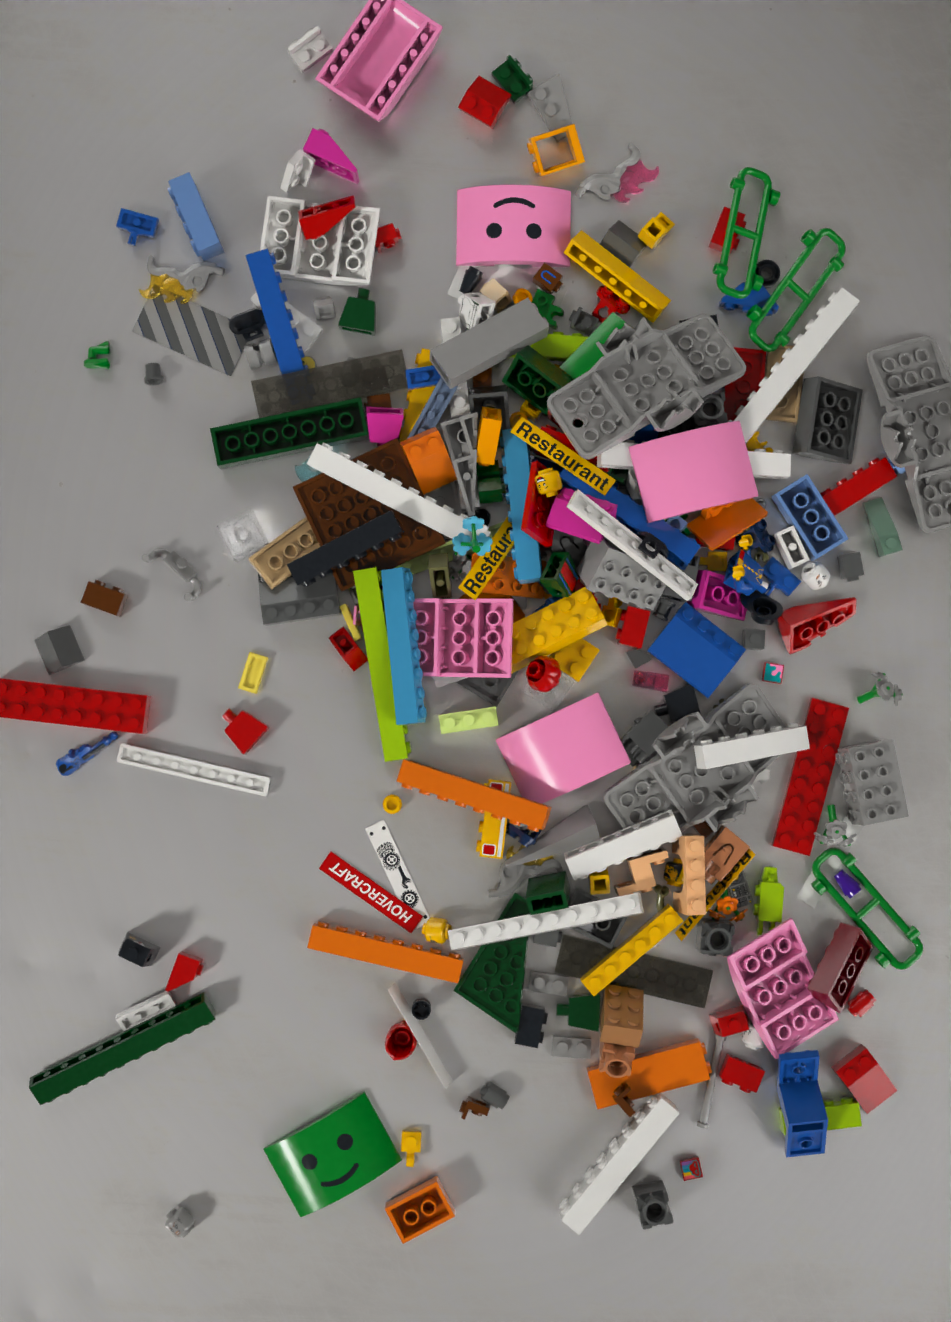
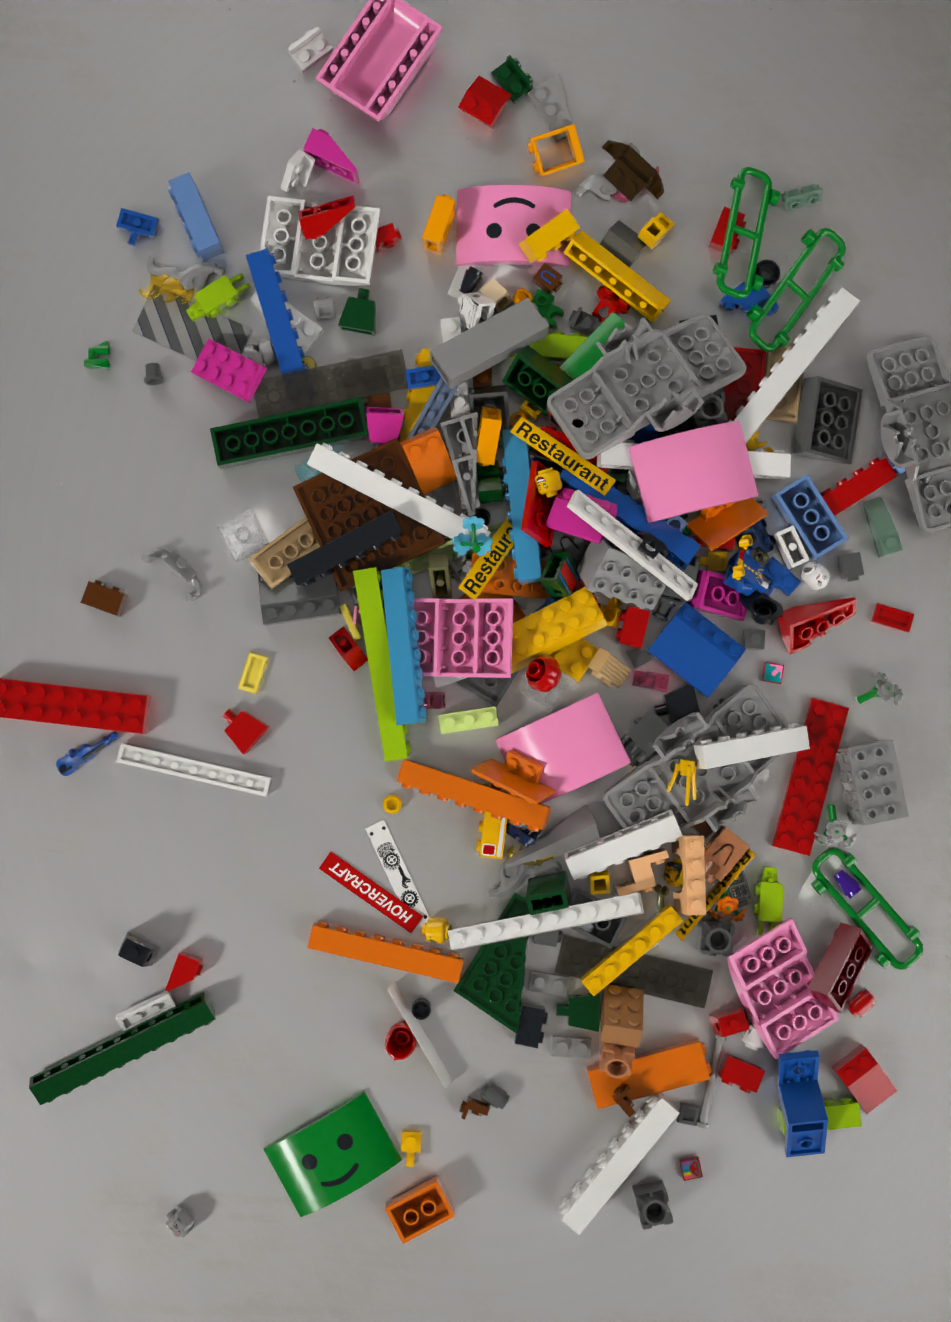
dark grey slope [34,625,85,675] -> none
black bracket [229,308,265,342] -> none
none -> lime hinge [186,273,251,322]
none -> dark pink plate [191,338,267,403]
none -> light orange window [422,194,456,254]
none -> clear pink leg [423,692,445,709]
none -> orange bracket [471,749,555,804]
none -> yellow brick [518,209,580,263]
none -> tan brick [588,648,631,688]
none -> dark brown plate [602,140,664,202]
none -> yellow plant [667,759,697,806]
none -> dark grey tile [677,1102,700,1126]
none -> sand green hinge [781,184,823,211]
none -> red tile [871,603,914,633]

